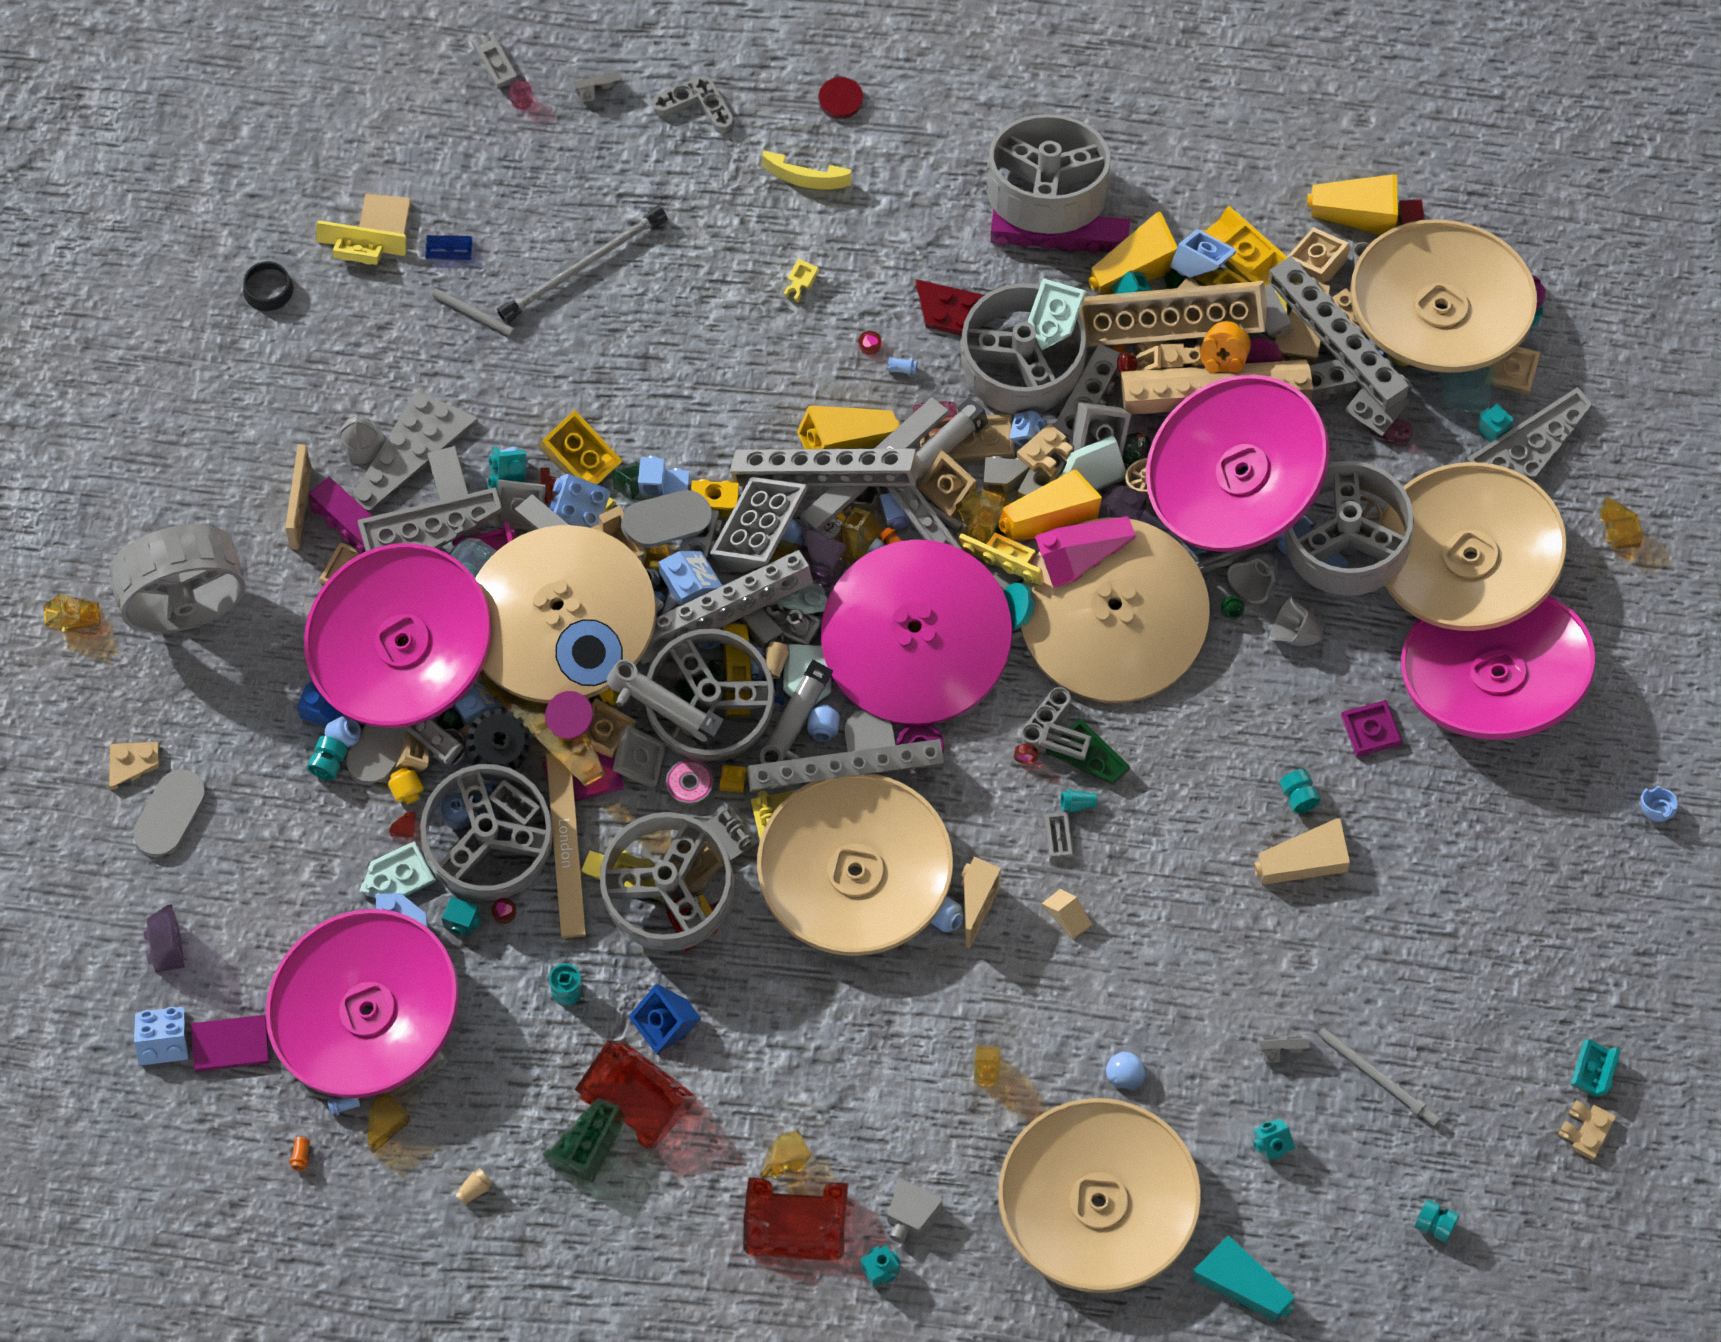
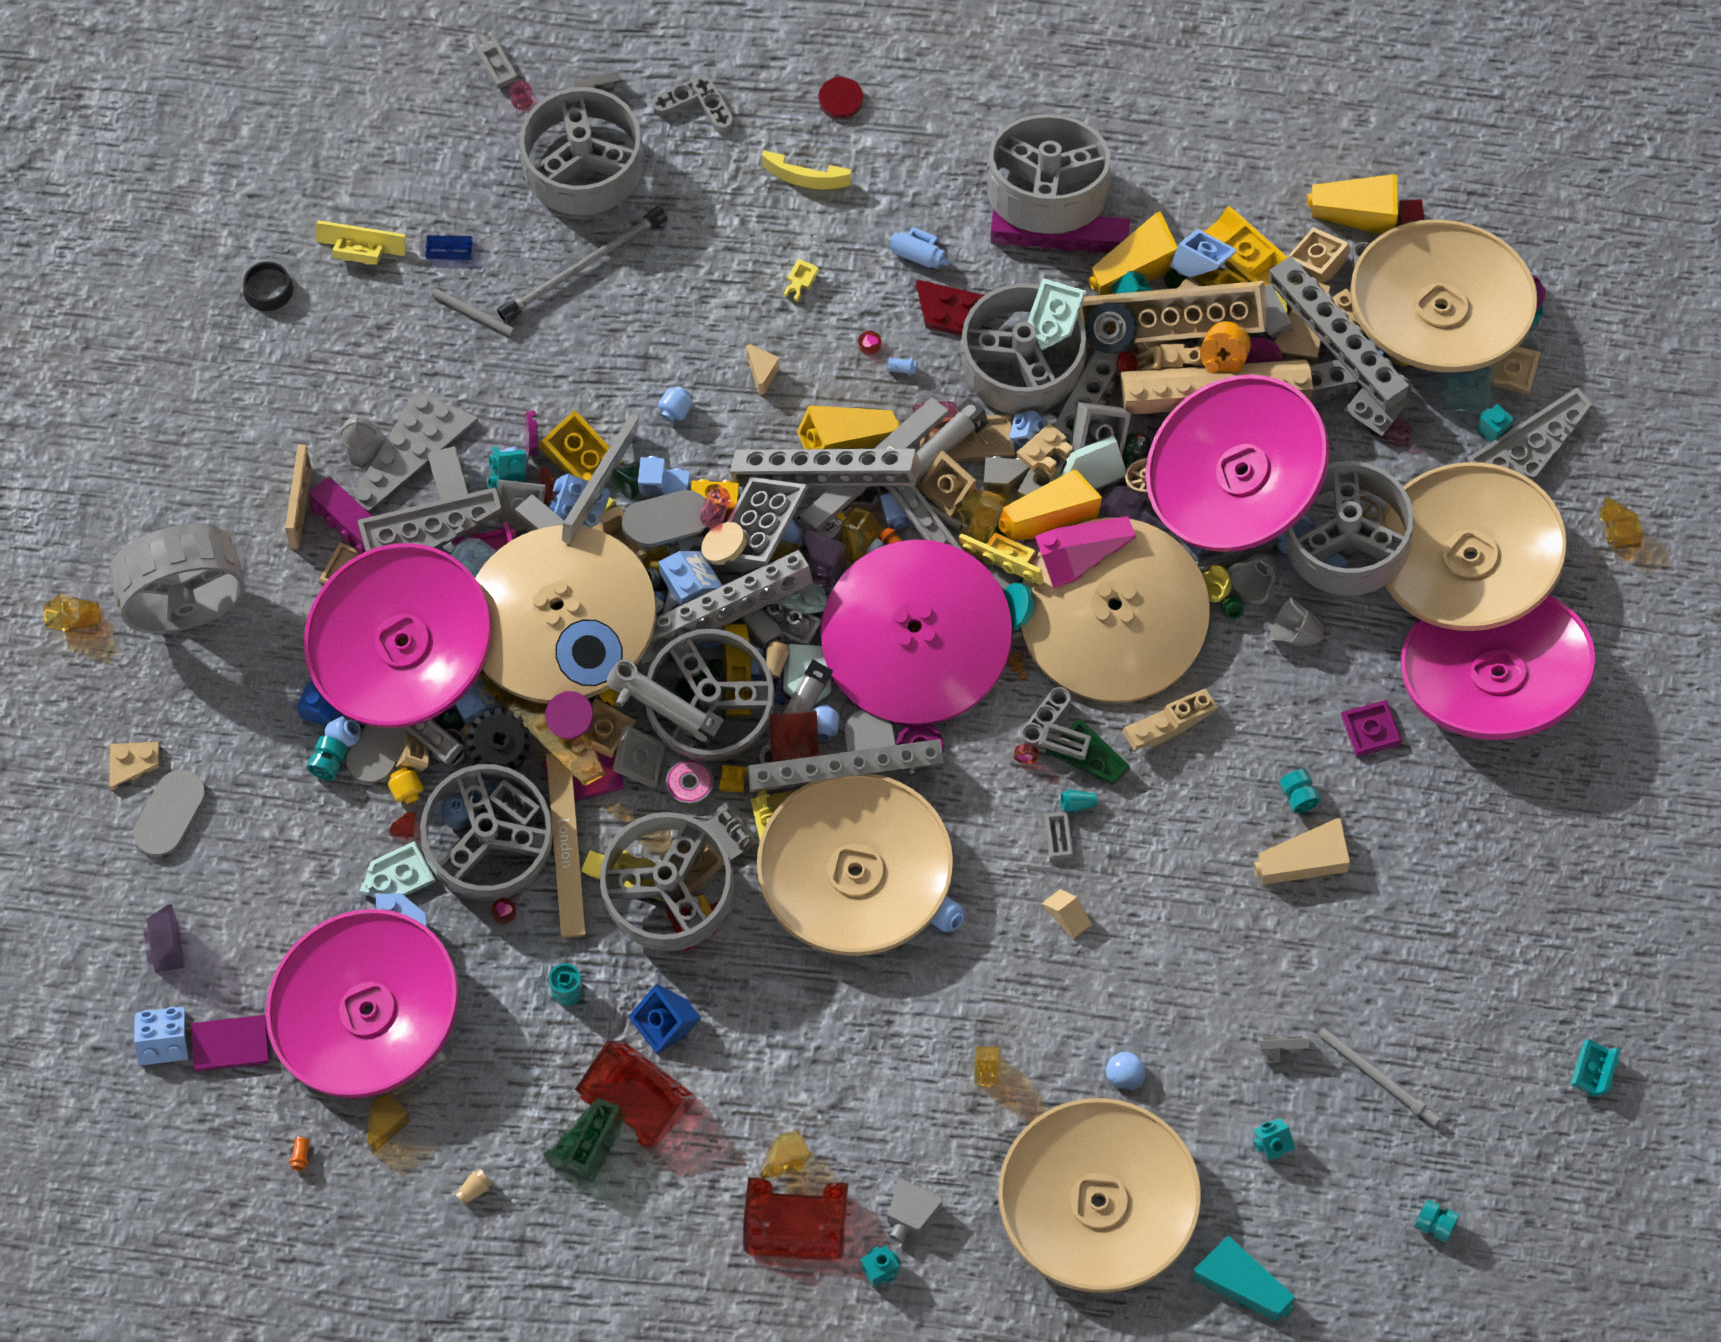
light blue pin [327,1096,360,1116] -> none
tan tile [359,193,411,234] -> none
teal brick [442,897,482,937] -> none
tan slope [961,857,1001,948] -> none
tan plate [1558,1100,1616,1160] -> none
light blue hair [1640,786,1678,822] -> none
none -> light grey wheel [519,87,644,215]
none -> magenta tile [525,410,538,457]
none -> light grey tile [562,414,639,544]
none -> light blue head [658,386,693,422]
none -> clear pink beam [700,486,731,528]
none -> tan tile [701,522,747,565]
none -> tan slope [746,344,780,395]
none -> clear red tile [770,711,819,762]
none -> light blue piece [889,227,950,269]
none -> clear orange hair [1006,650,1027,680]
none -> black wheel [1085,302,1138,354]
none -> tan slope [1122,689,1218,751]
none -> light yellow hair [1201,565,1232,602]

